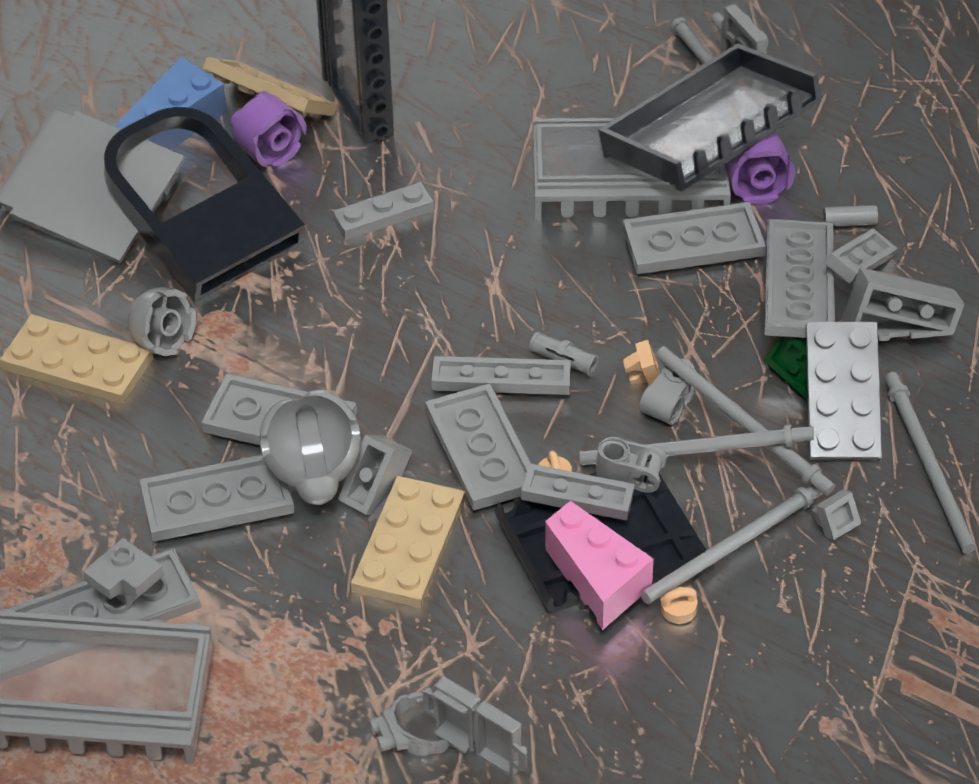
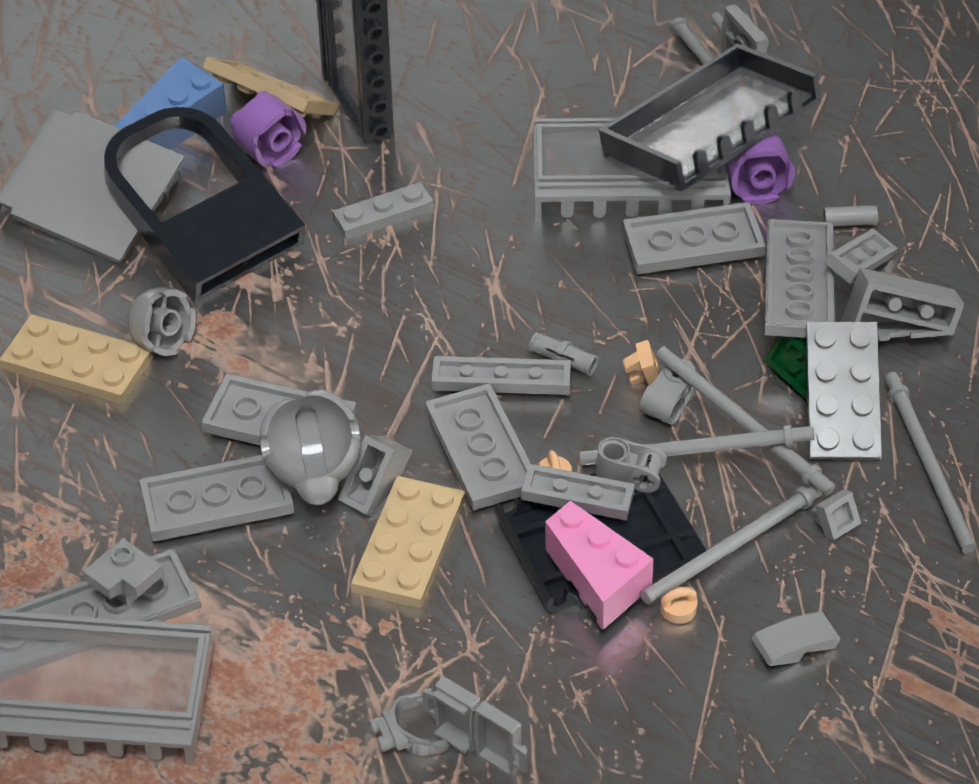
none -> light grey slope [751,612,841,666]

